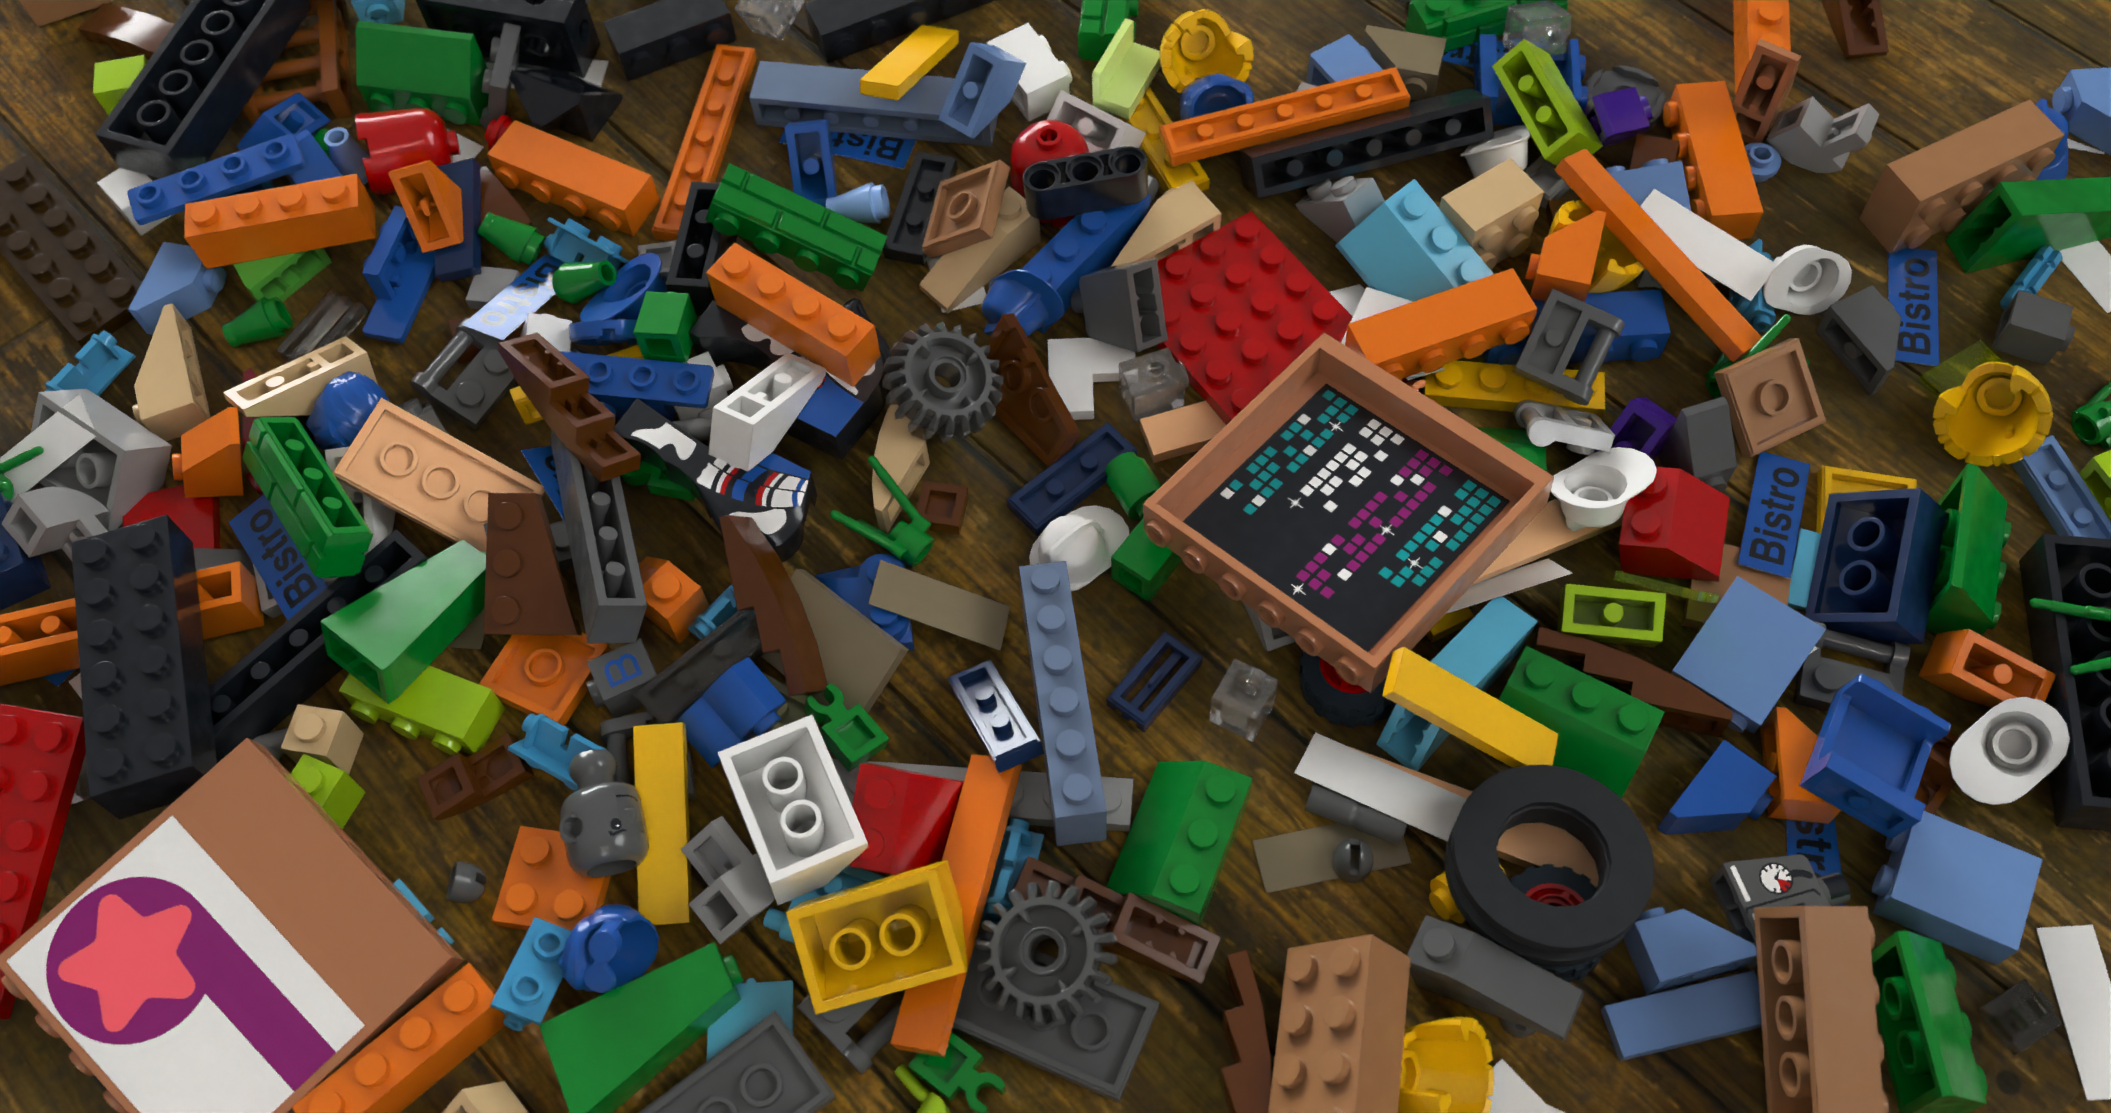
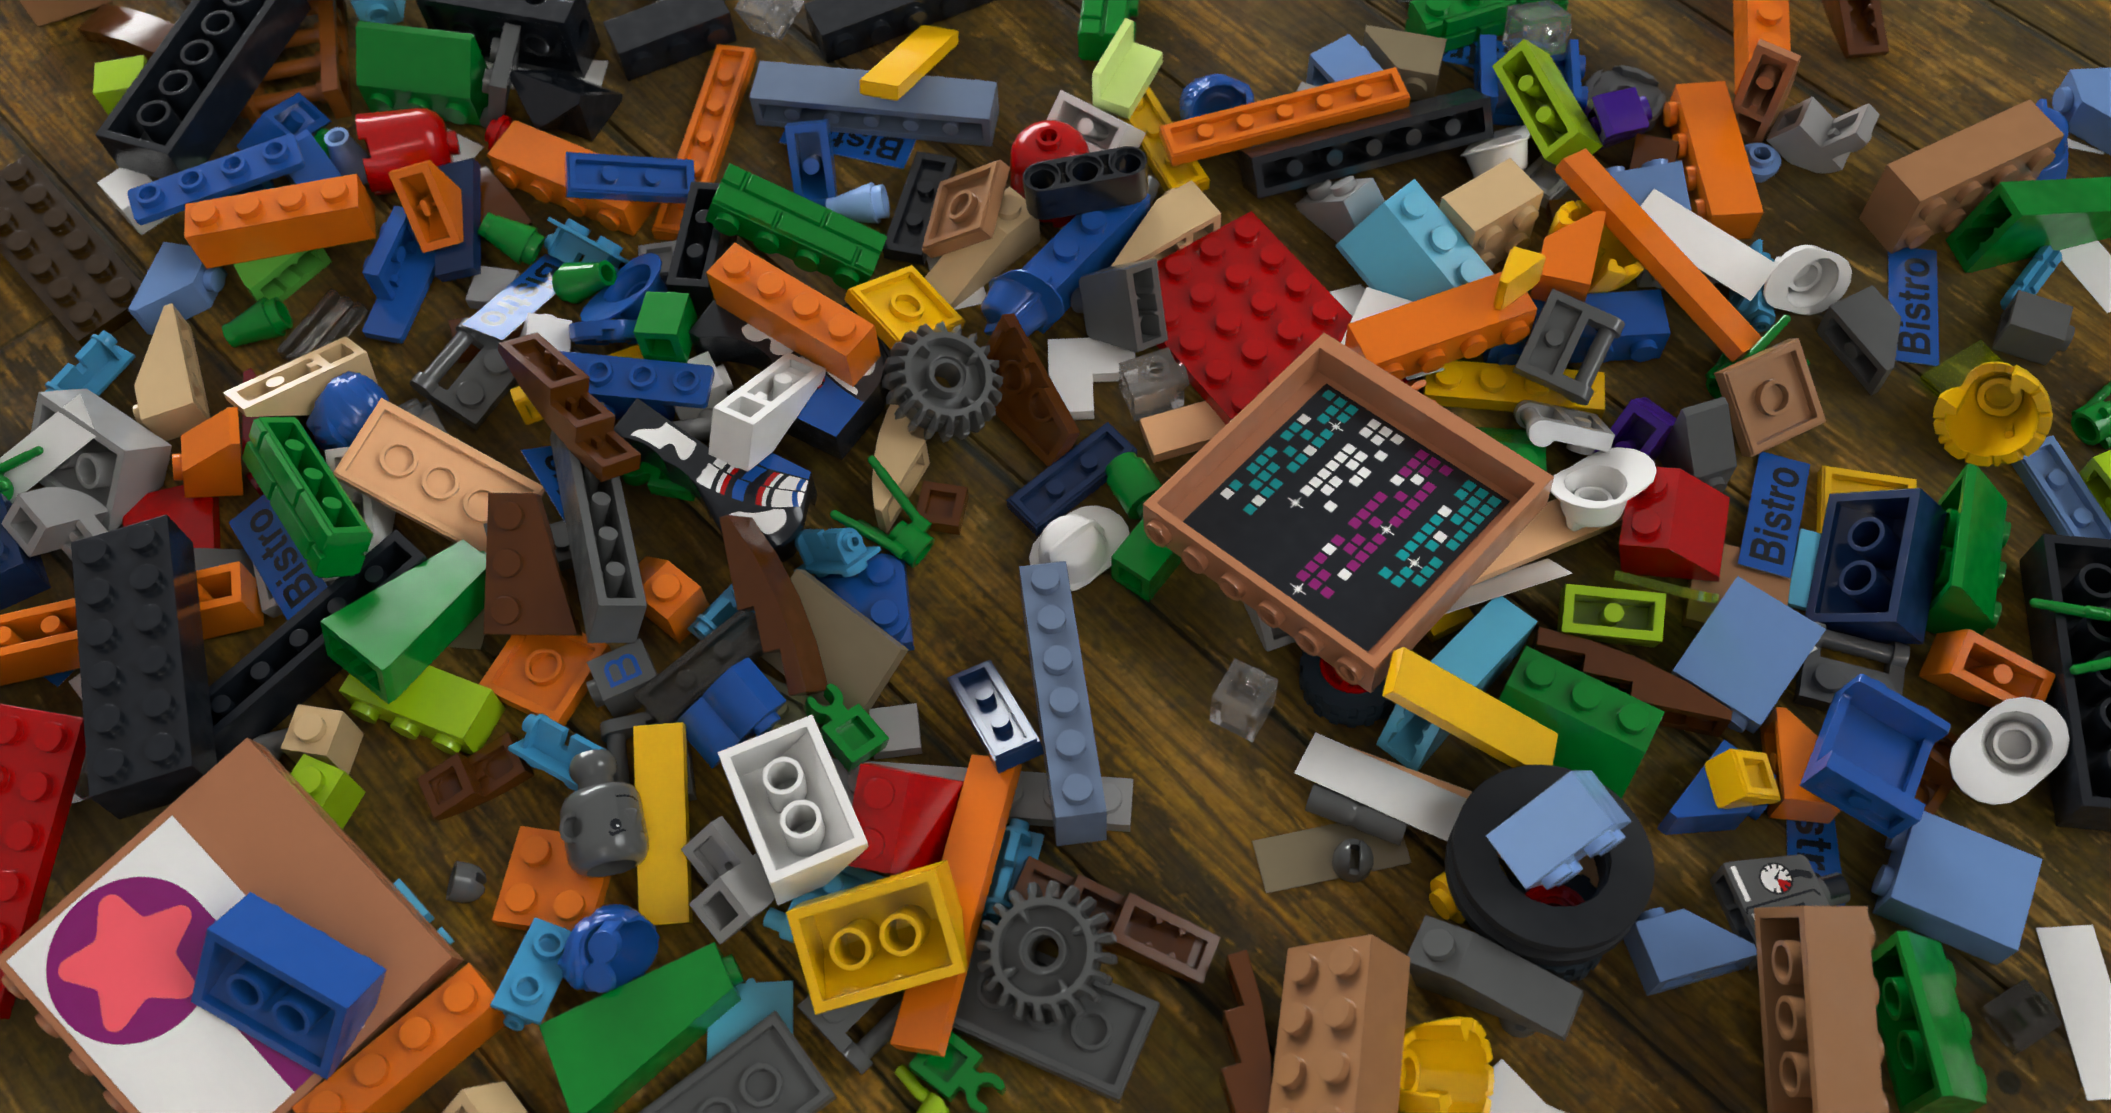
dark tan sticker [868,560,1010,651] -> none
medium blue slope [939,42,1026,138] -> none
white brick [987,23,1072,121] -> none
green slope [1106,761,1253,927] -> none
dark blue tile [1107,631,1203,732] -> none
yellow hair [1159,9,1253,94] -> none
medium blue tile [1601,970,1762,1062] -> none
none -> blue slope [191,892,387,1080]
none -> blue tile [564,152,695,204]
none -> dark azure hinge [794,528,881,578]
none -> yellow tile [844,265,965,349]
none -> light grey tile [869,703,922,760]
none -> light blue brick [1486,771,1632,890]
none -> yellow slope [1493,246,1546,310]
none -> yellow slope [1705,749,1781,809]

